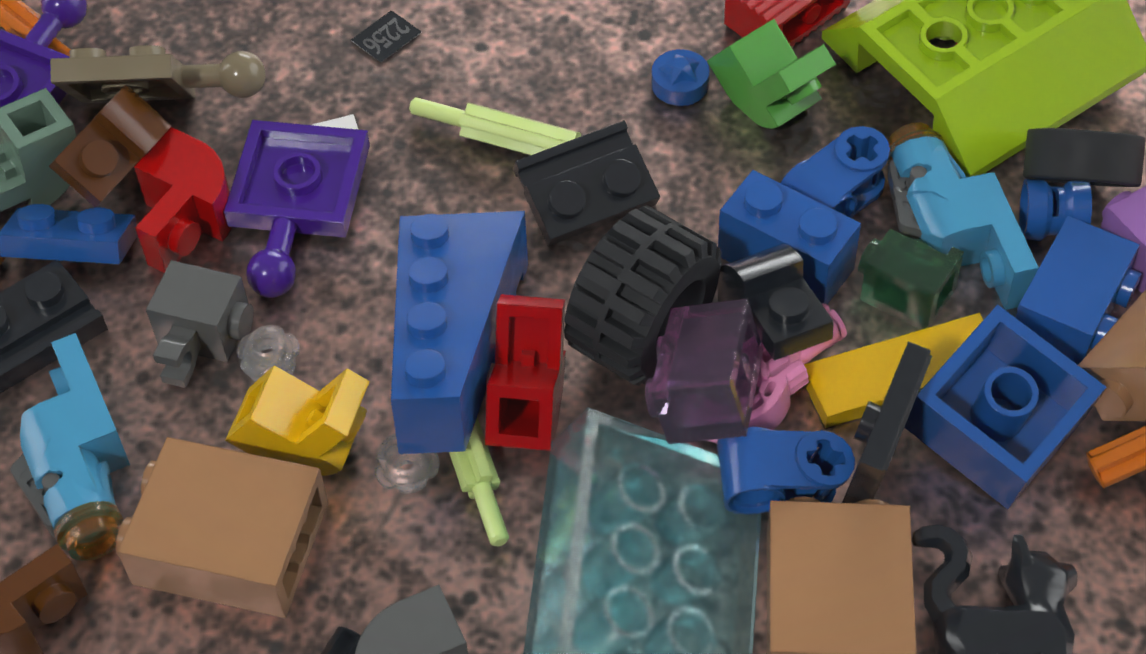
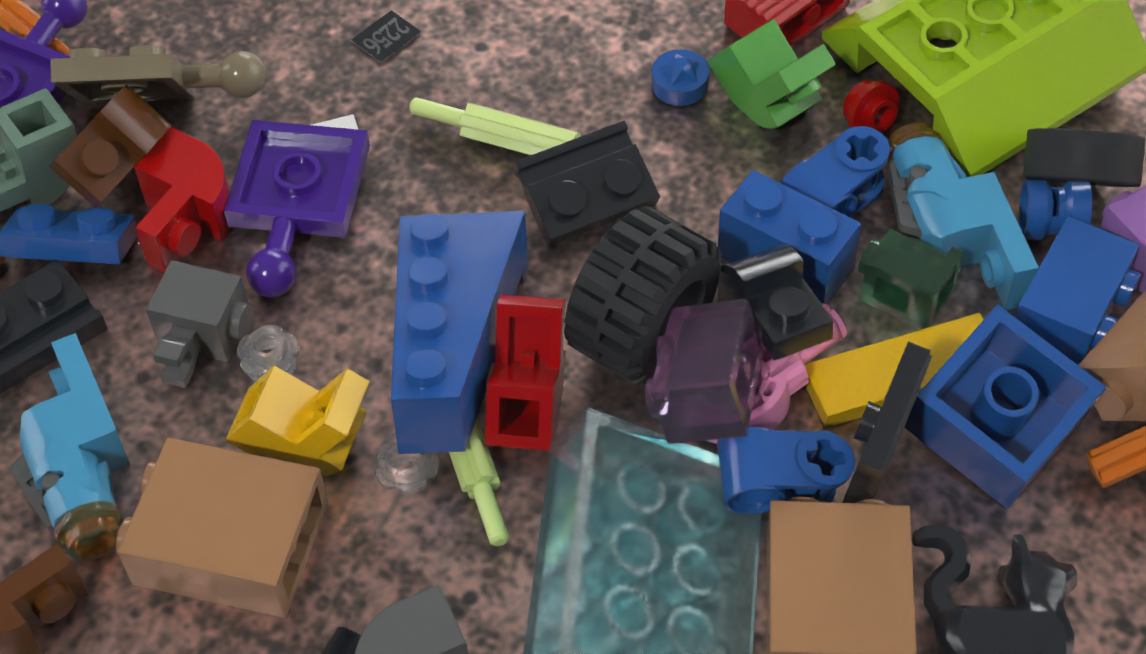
none -> red plate [843,80,899,133]

